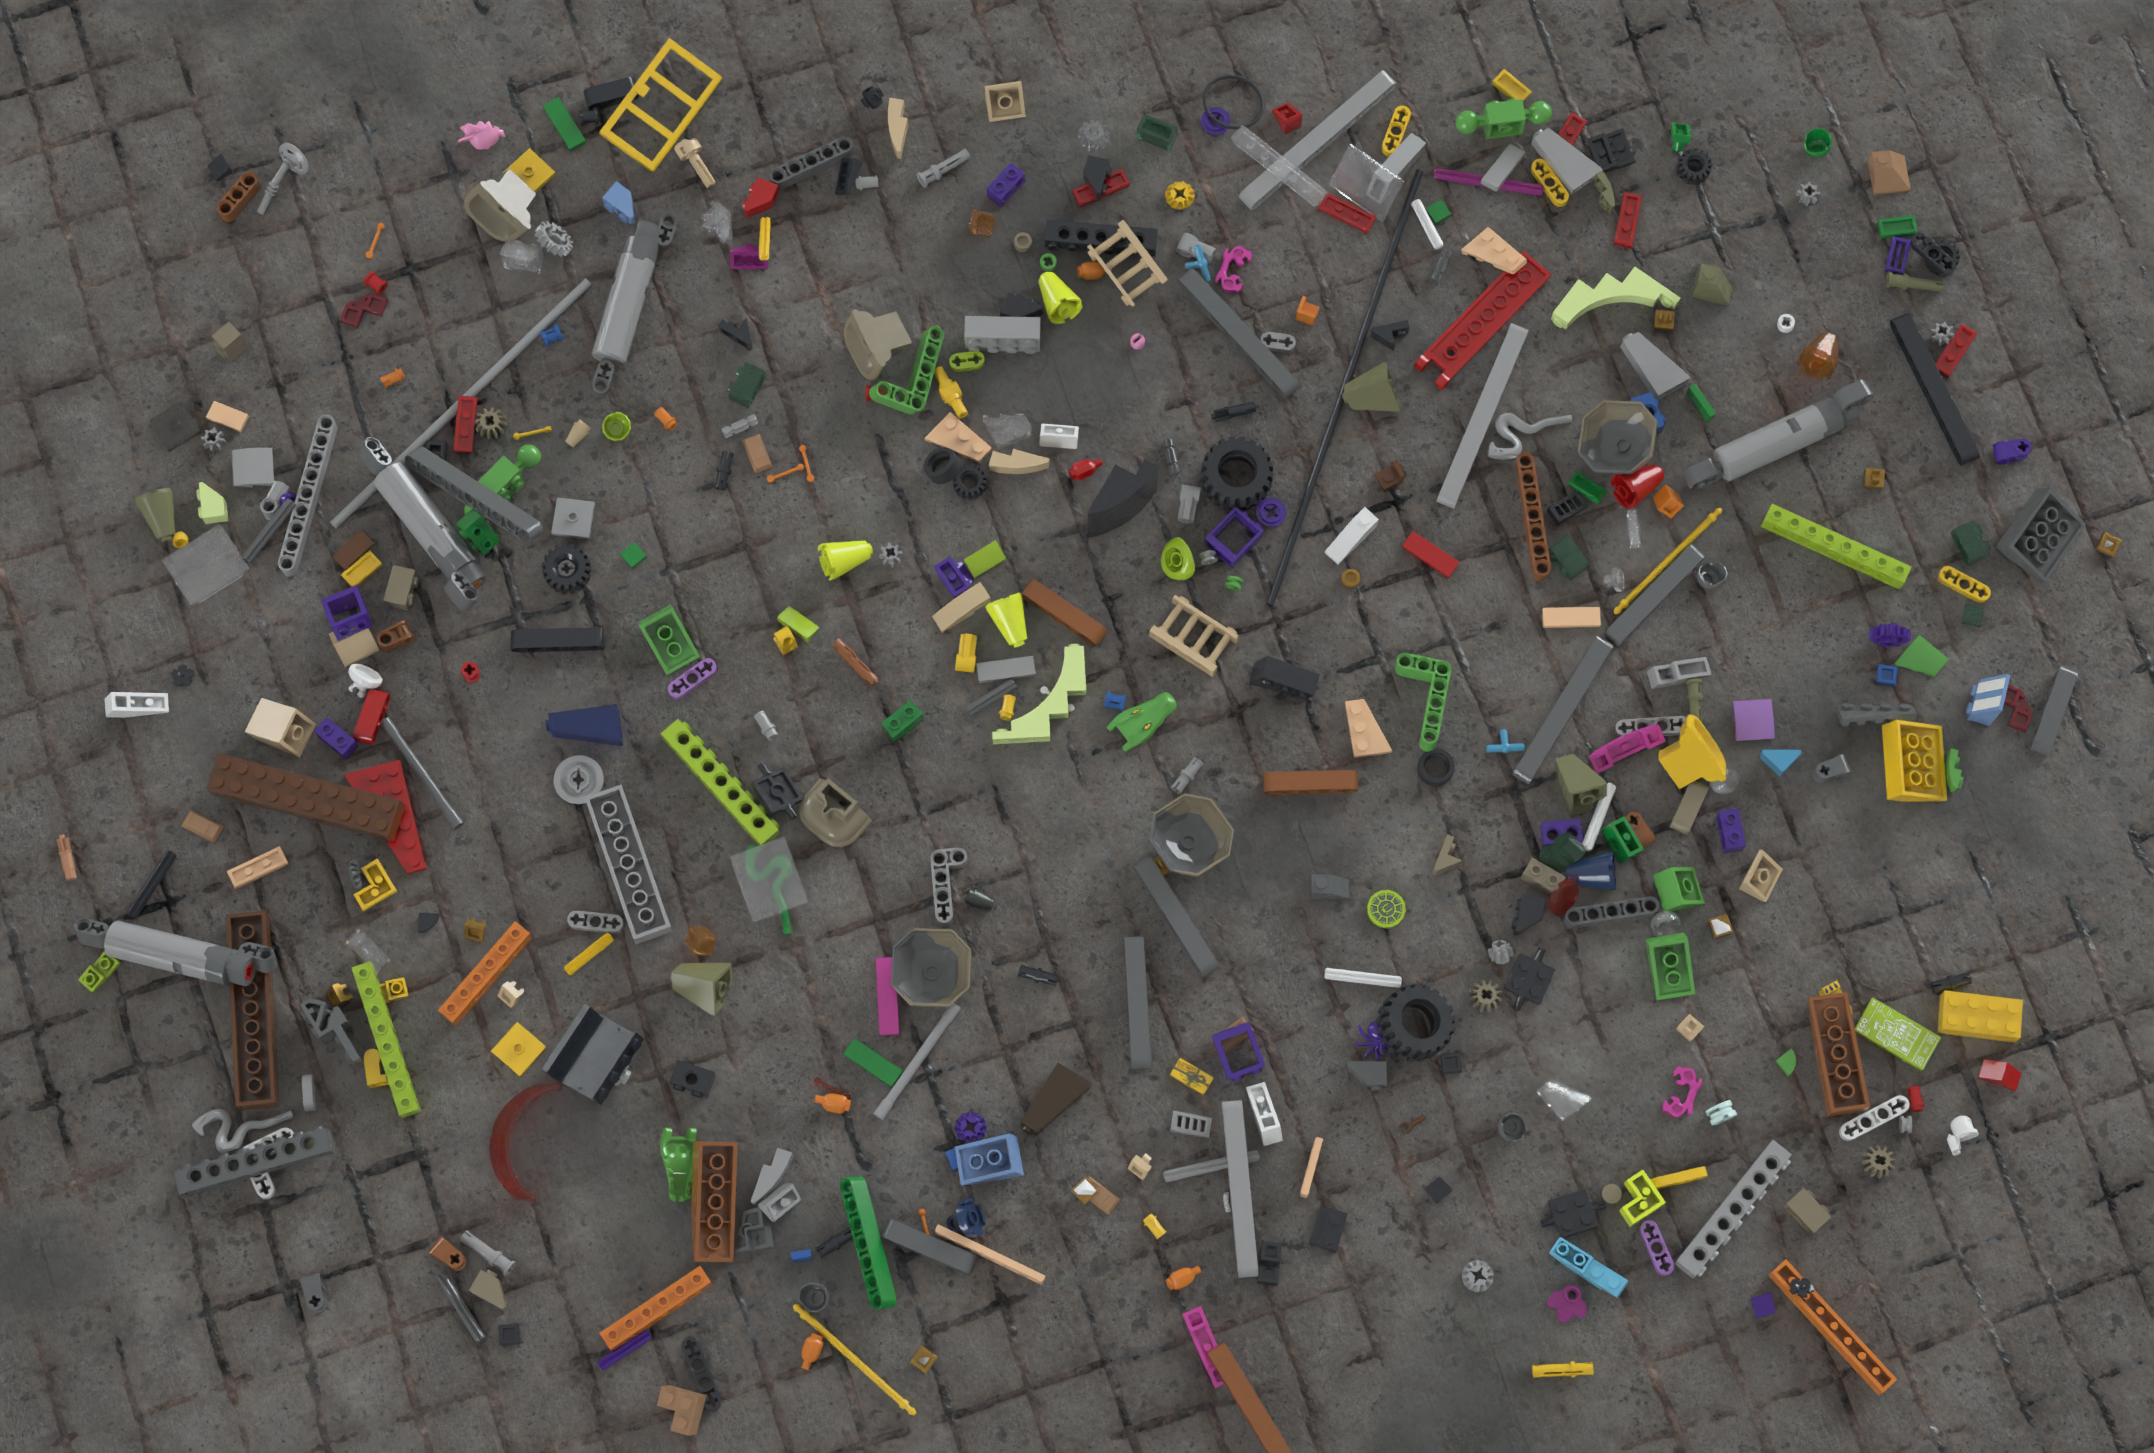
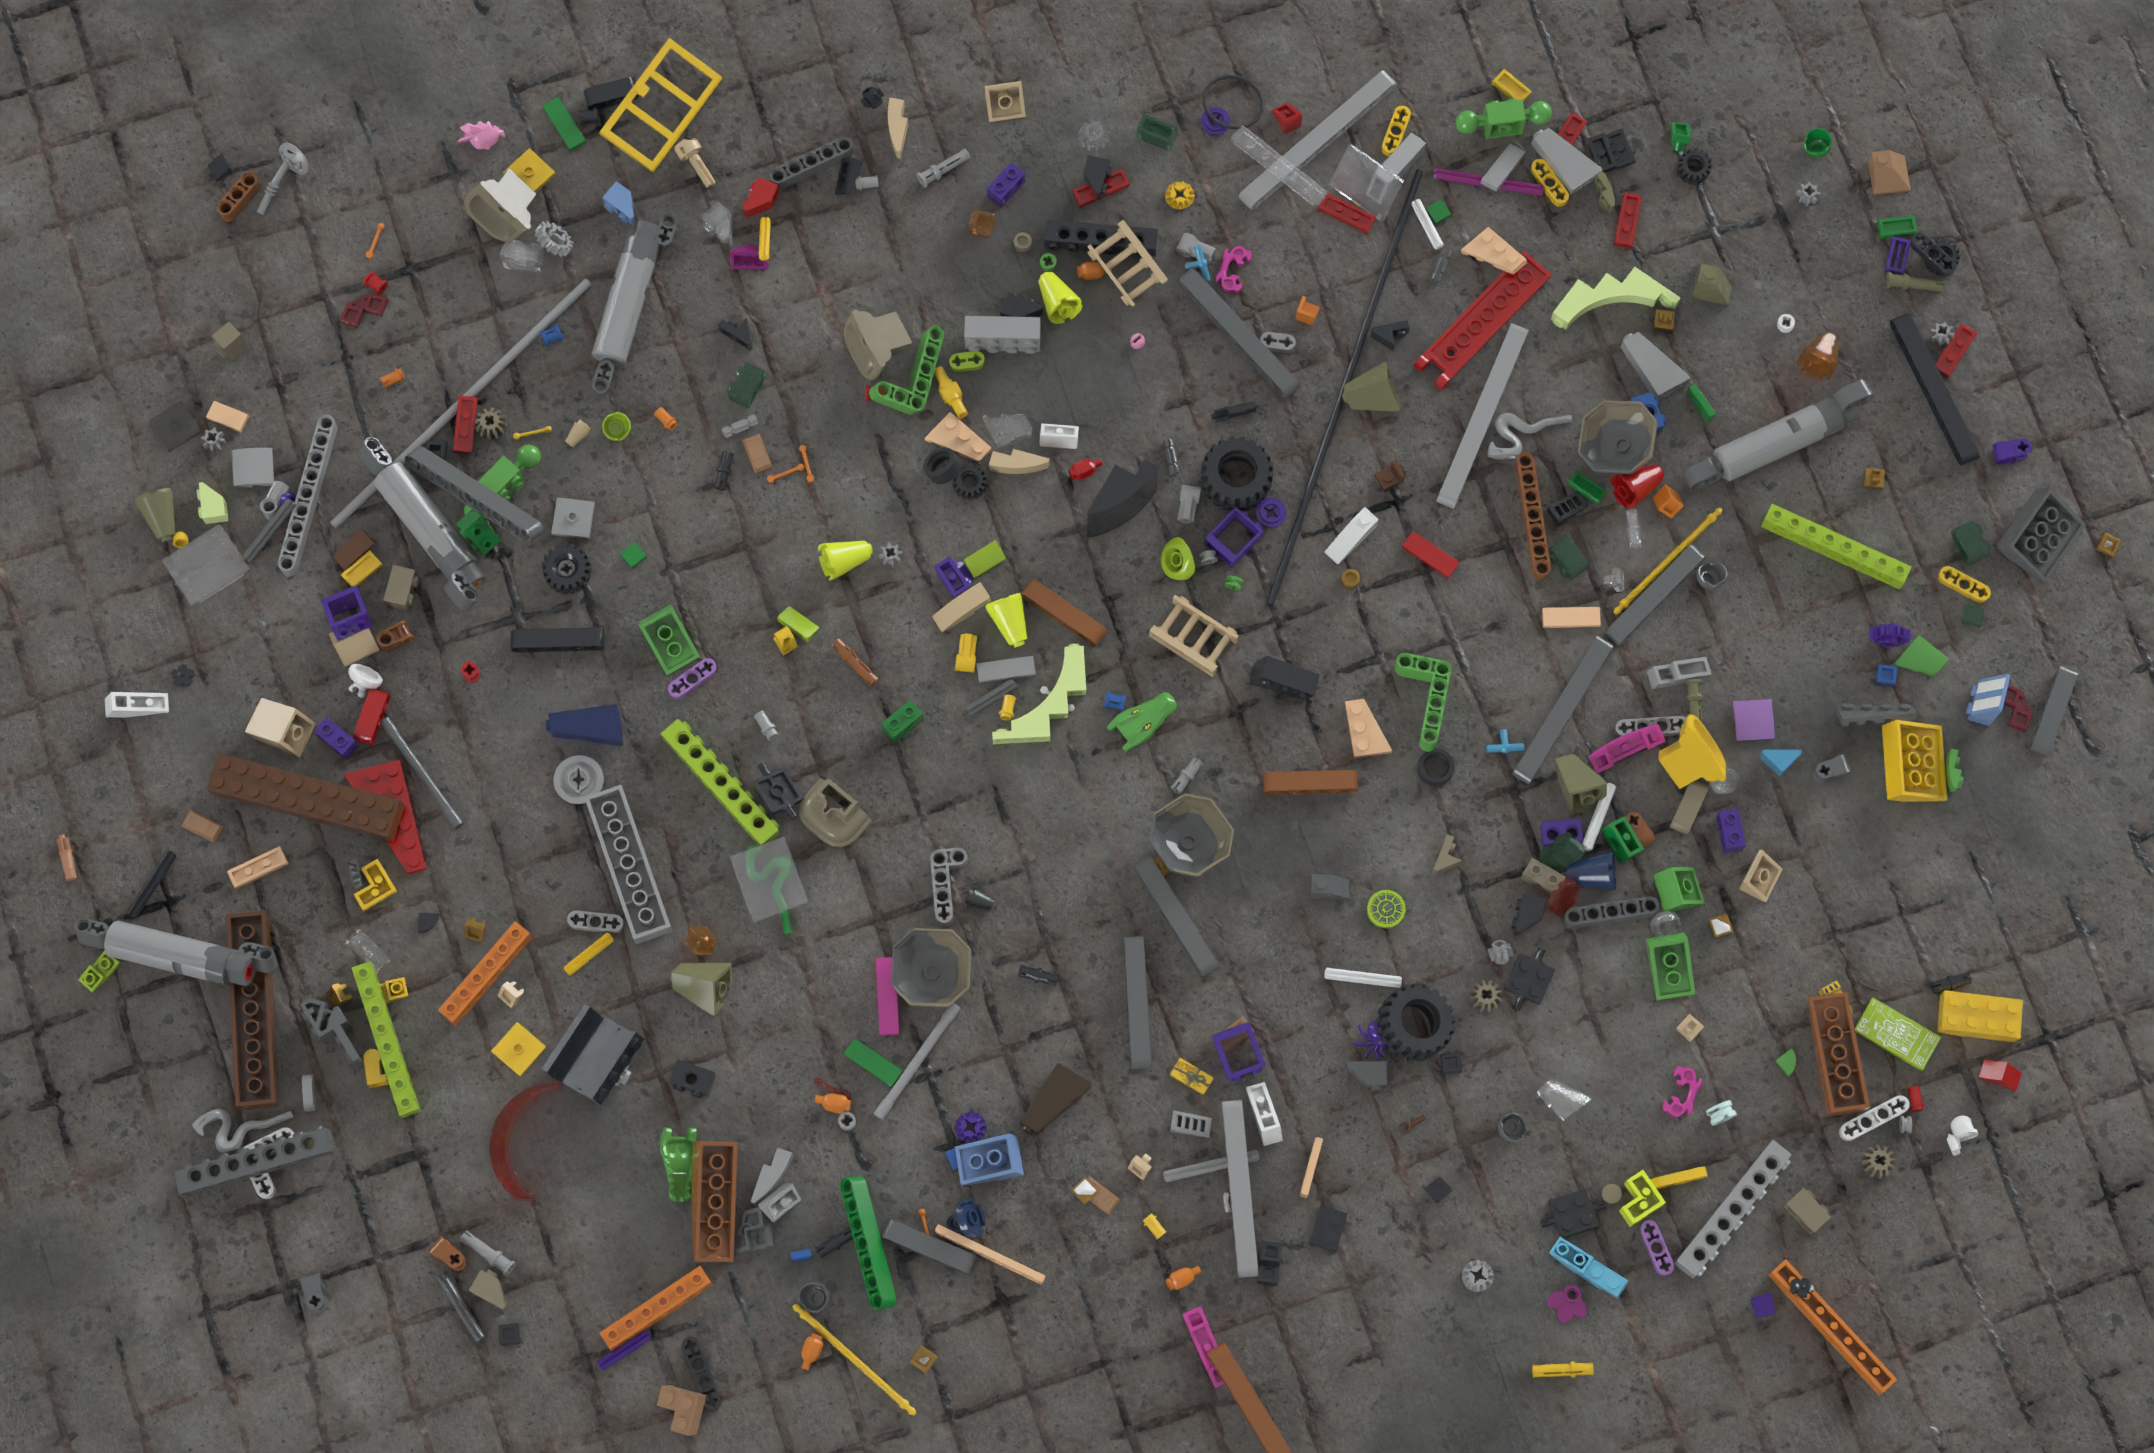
none -> light grey bush [838,1112,856,1131]

